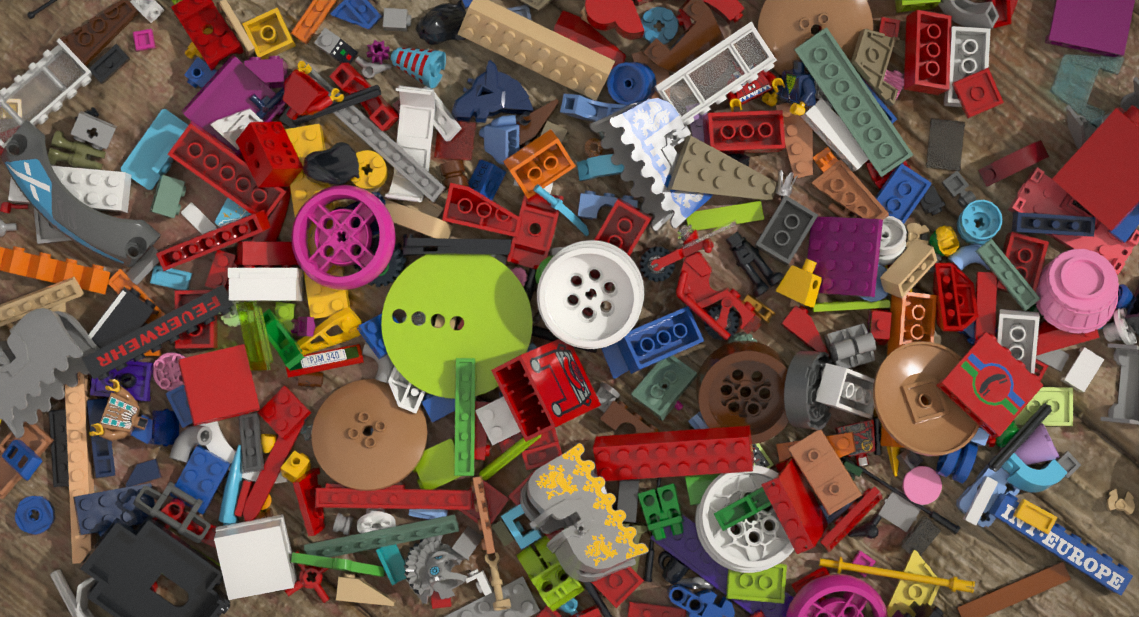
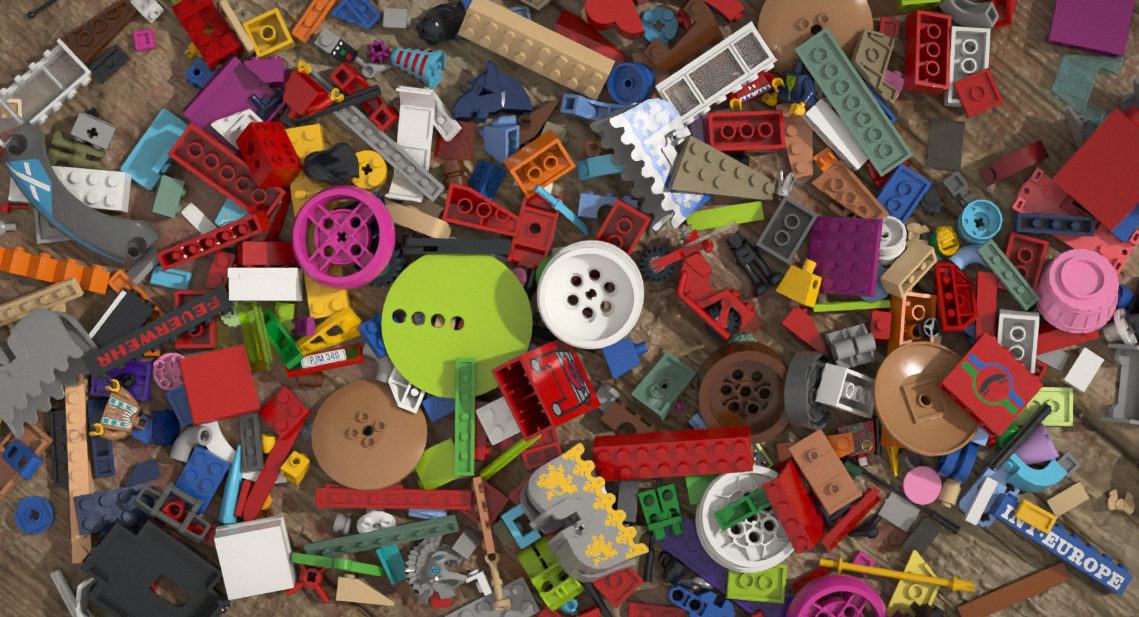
red wing [293,467,325,536] -> none
blue brick [617,306,704,374] -> none
pearl gold bar [743,293,776,324] -> none
none -> black wheel [916,318,941,338]
none -> tan brick [937,478,962,508]
none -> tan tile [1045,481,1089,517]

